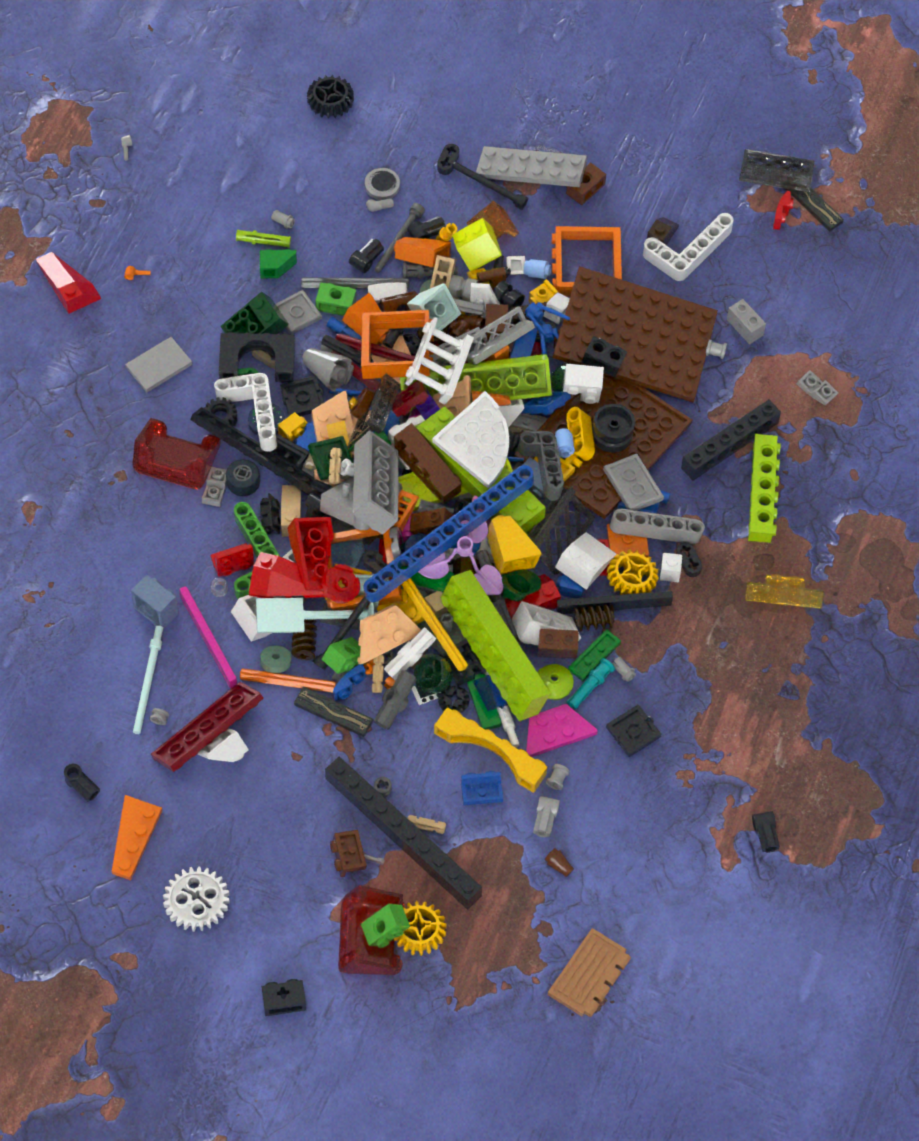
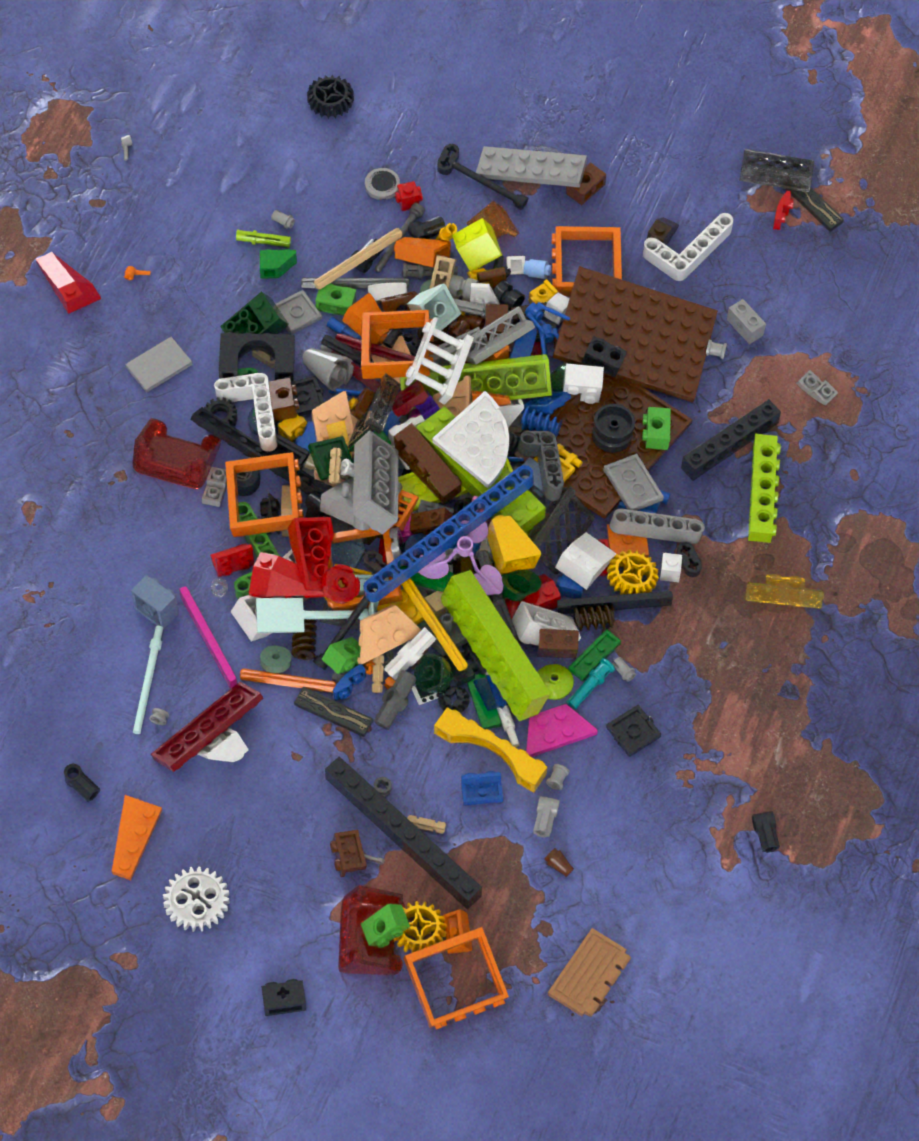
light grey arm [366,199,394,212] -> none
light blue brick [555,429,575,458] -> none
yellow beam [566,407,595,461] -> none
none -> orange window [225,452,304,537]
none -> reddish brown brick [268,378,299,421]
none -> tan axle [314,228,402,290]
none -> red brick [395,181,423,211]
none -> orange window [403,927,509,1030]
none -> orange slope [443,909,472,954]
none -> blue piece [521,407,562,437]
none -> bright green brick [642,407,671,450]

